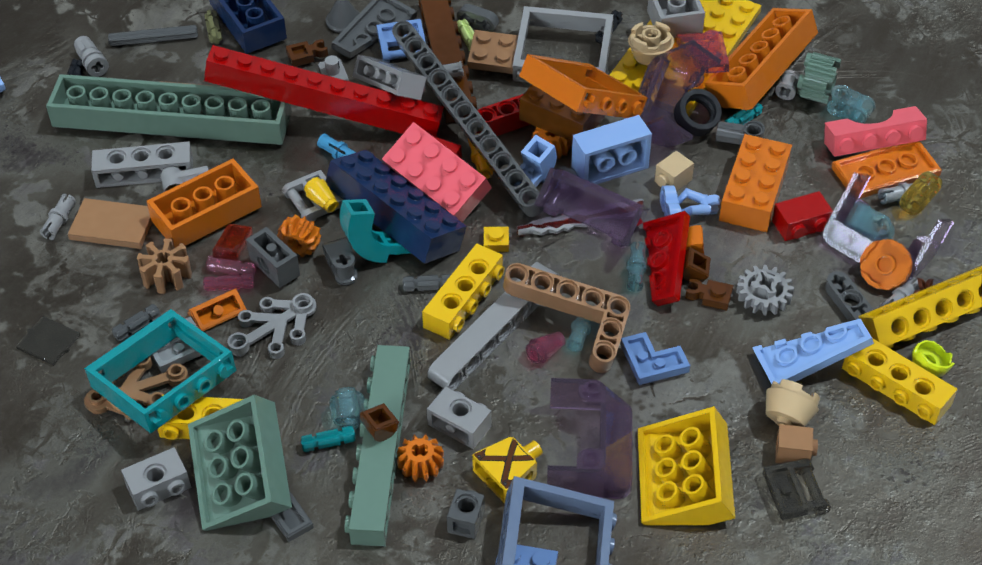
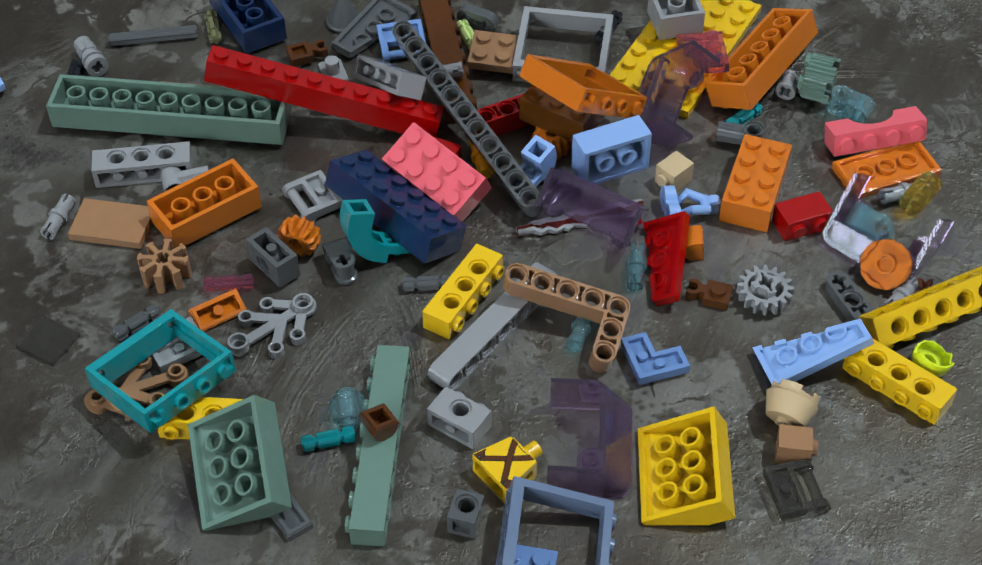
light grey brick [121,447,191,511] -> none
clear pink axle [206,256,256,278] -> none
clear red tile [212,224,253,261] -> none
yellow cone [304,177,339,213] -> none
dark azure pin [317,133,357,159] -> none
orange gear [397,434,444,482] -> none
yellow plate [484,227,509,252] -> none
clear pink cone [526,332,565,364] -> none
tan cone [628,21,674,66] -> none
black tyre [674,89,722,136] -> none
reddish brown brick [683,247,711,282] -> none

